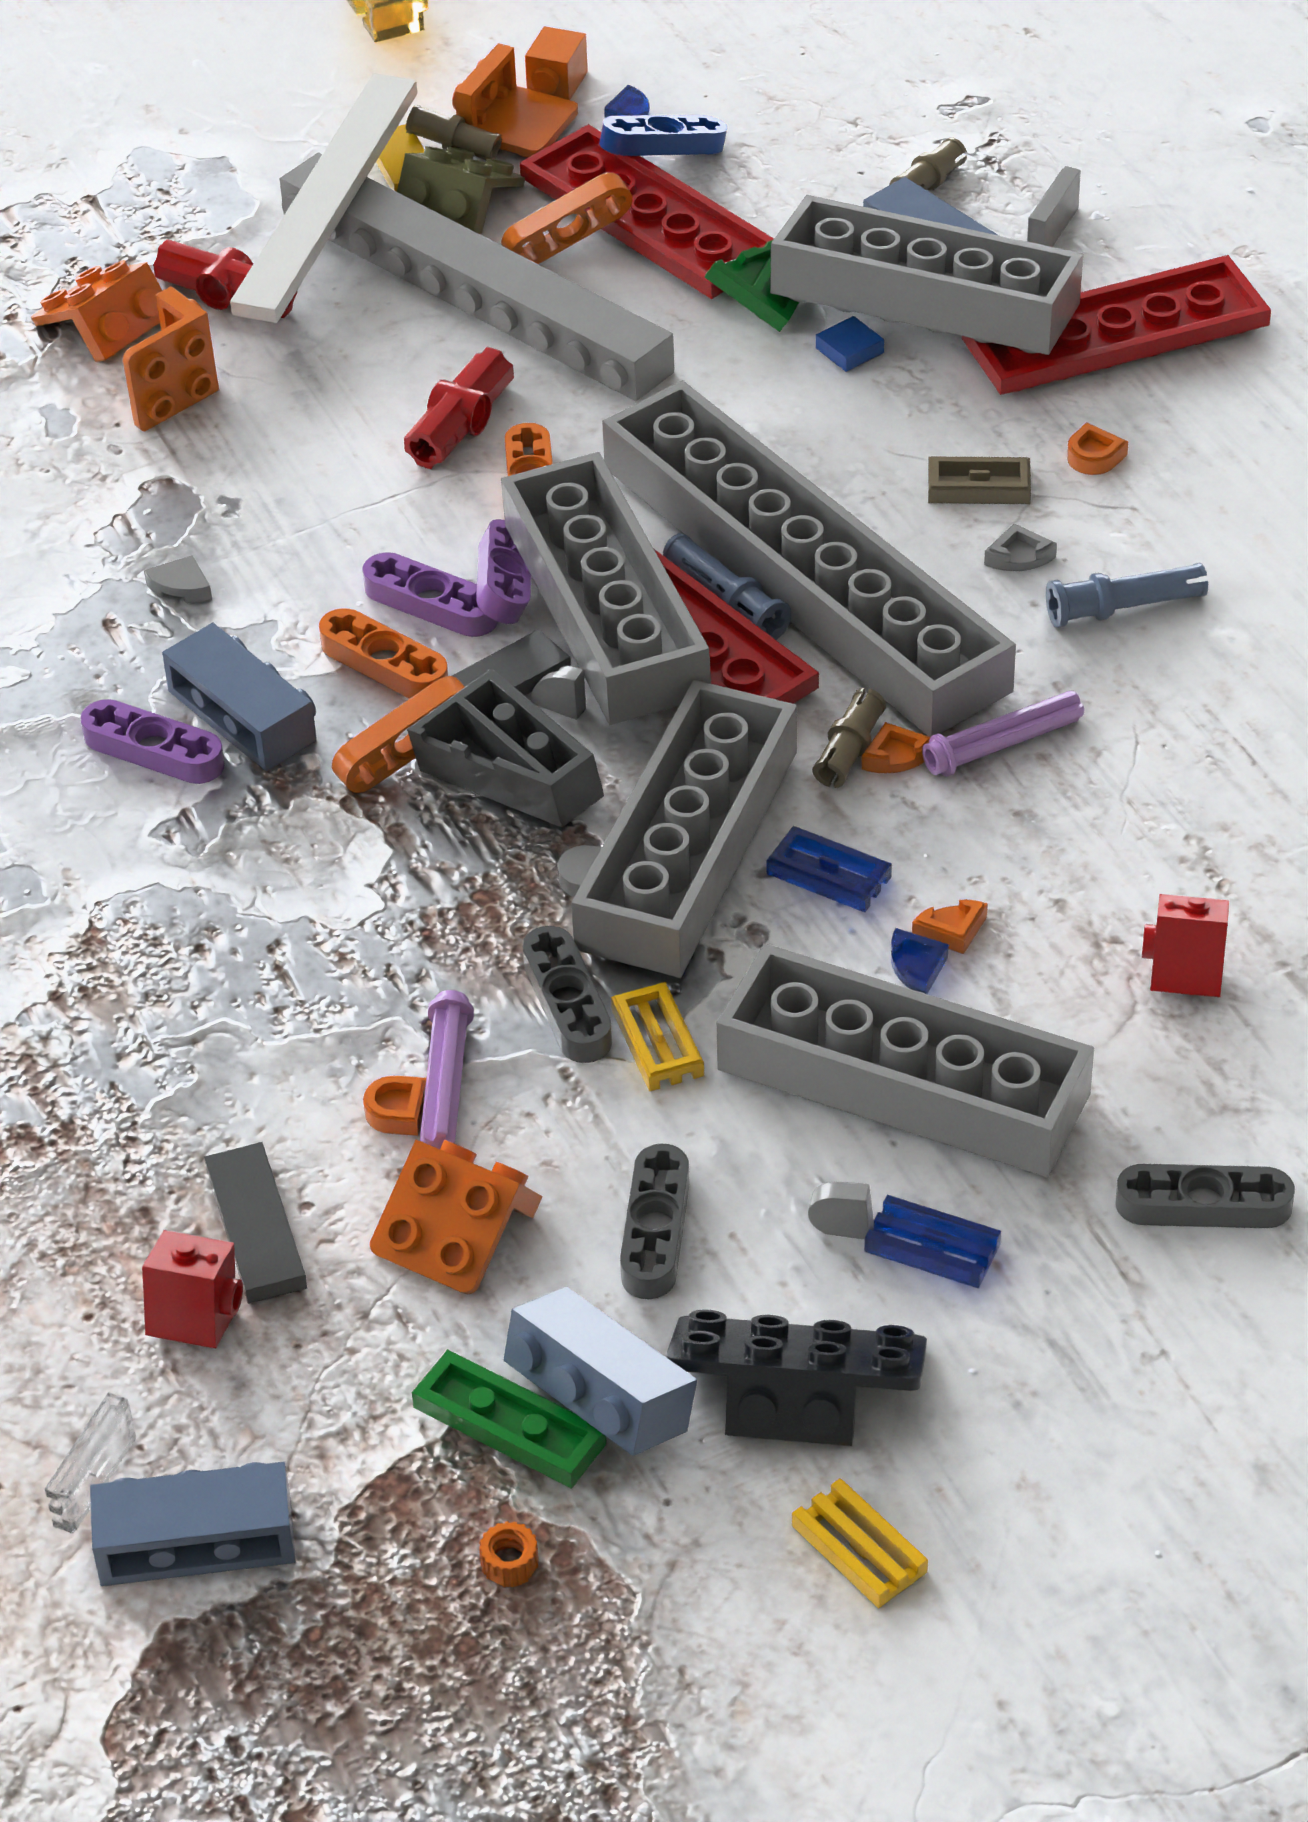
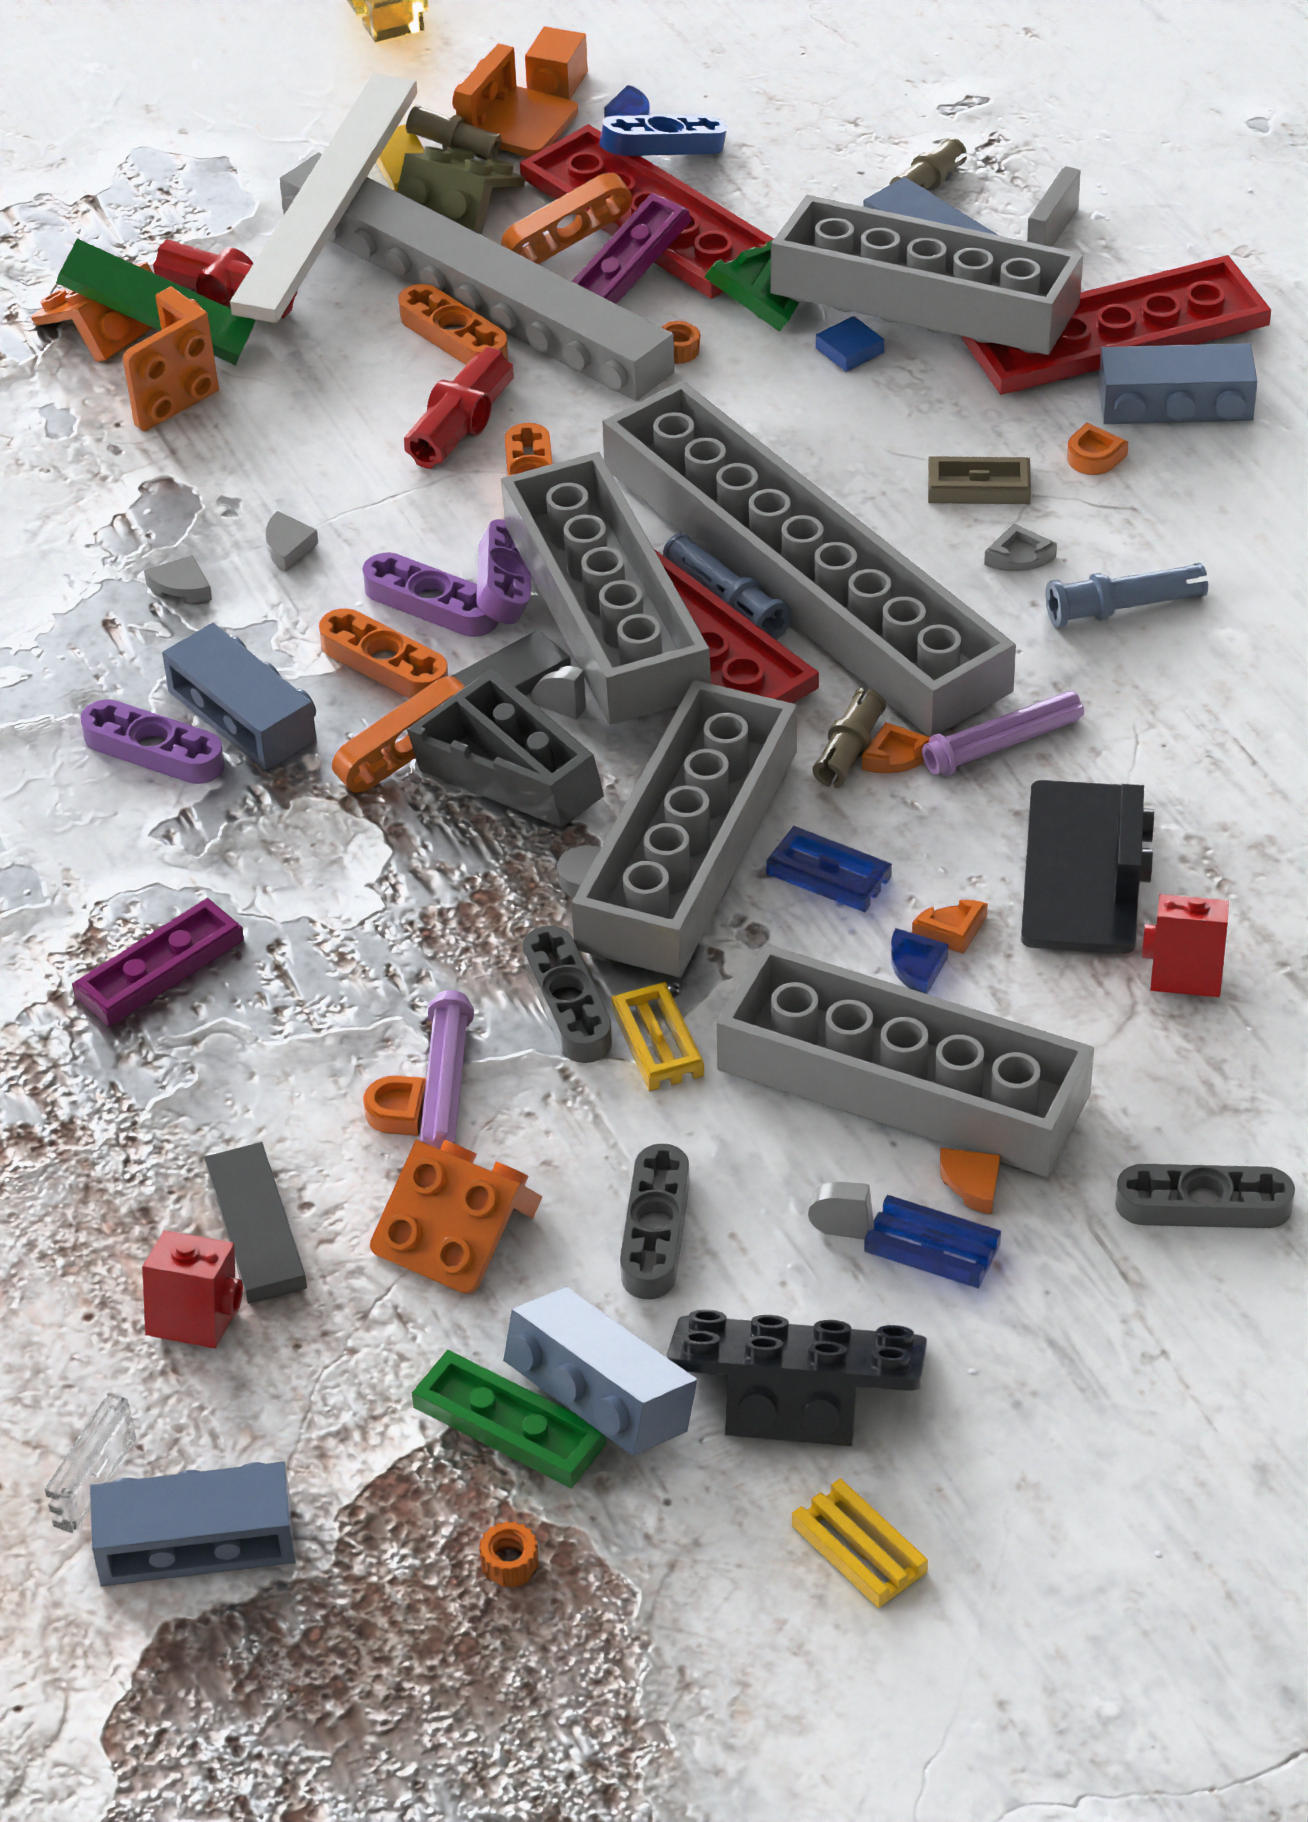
none -> green tile [56,238,256,366]
none -> magenta tile [72,897,244,1027]
none -> light grey tile [266,511,318,571]
none -> orange beam [398,284,508,365]
none -> magenta tile [572,192,692,304]
none -> orange axle [662,321,701,364]
none -> orange tile [940,1148,1000,1214]
none -> black bracket [1021,780,1154,954]
none -> sand blue brick [1098,343,1258,424]

